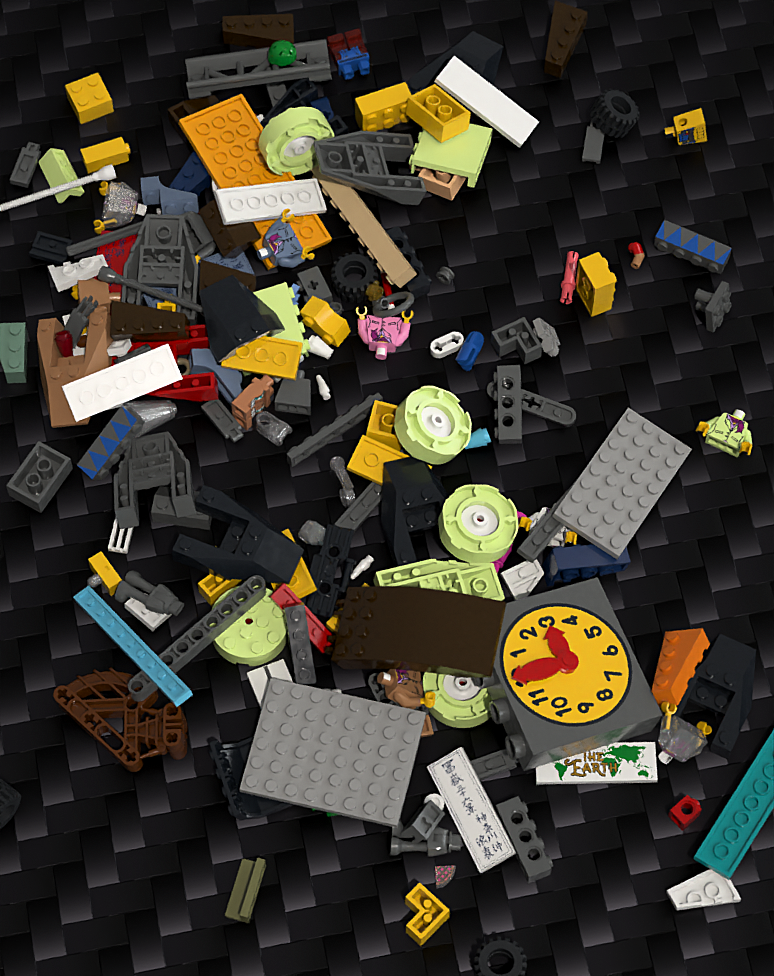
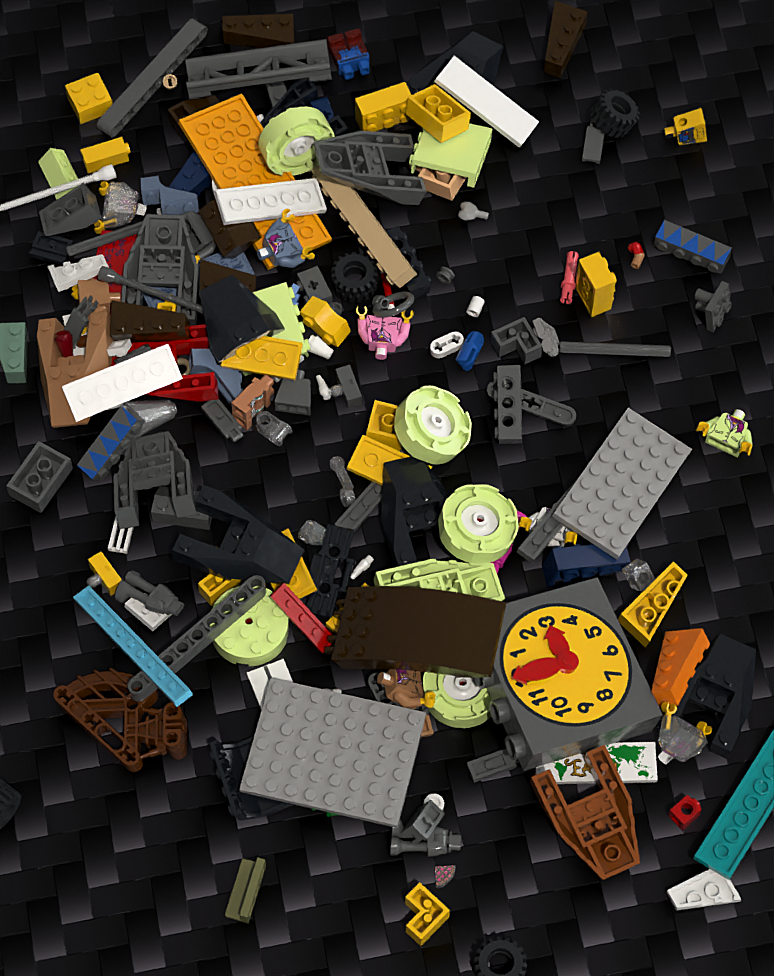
dark grey hinge [10,142,41,188] -> none
green helmet [268,40,297,66] -> none
black brick [283,602,316,685] -> none
dark grey plate [287,392,383,467] -> none
clear yellow plate [366,280,384,301] -> none
white tile [427,747,516,873] -> none
medium azure cone [465,428,491,449] -> none
dark grey brick [495,796,553,884] -> none
white wing [500,559,544,601] -> none
none -> dark grey slope [39,183,101,236]
none -> dark grey beam [97,19,208,138]
none -> tan hinge [163,74,177,90]
none -> dark grey piece [329,365,362,409]
none -> light grey rock [458,201,489,221]
none -> white hinge [467,296,484,317]
none -> dark orange wedge [530,745,640,880]
none -> dark grey axle [559,342,671,357]
none -> yellow wedge [618,562,687,648]
none -> clear brick [622,559,655,592]

